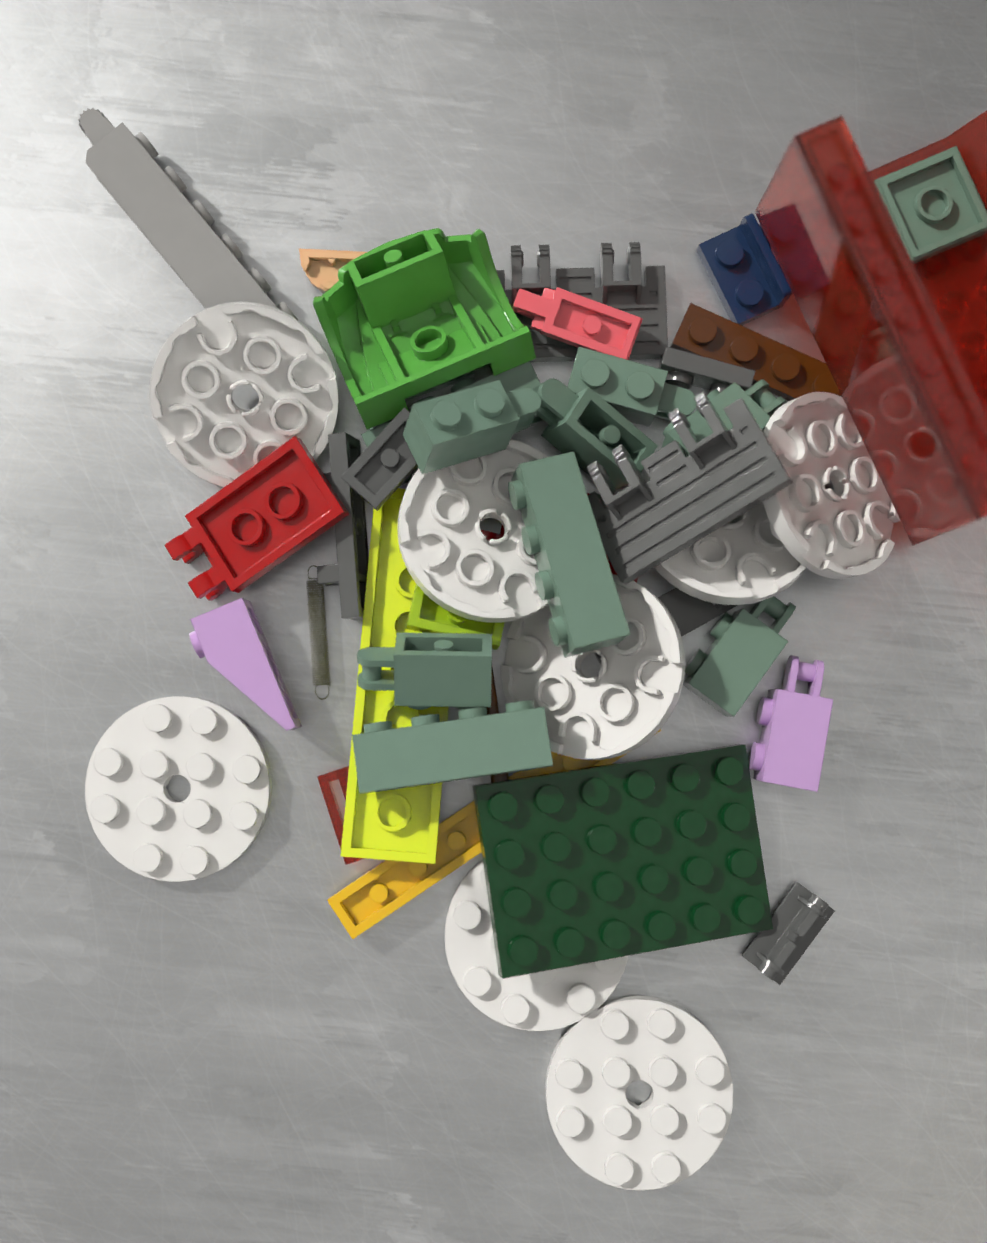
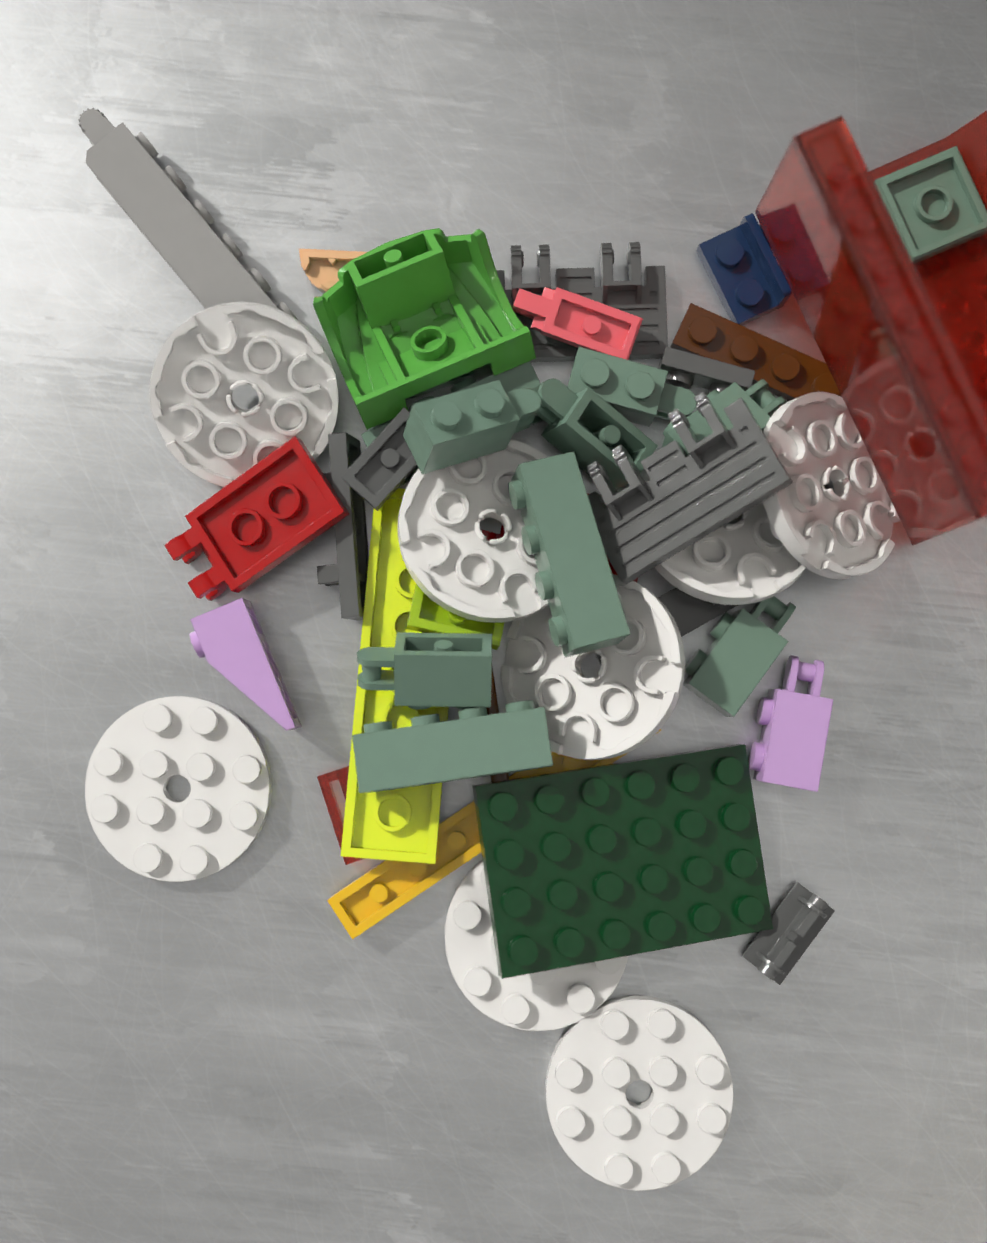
olive piece [306,565,331,700] -> none

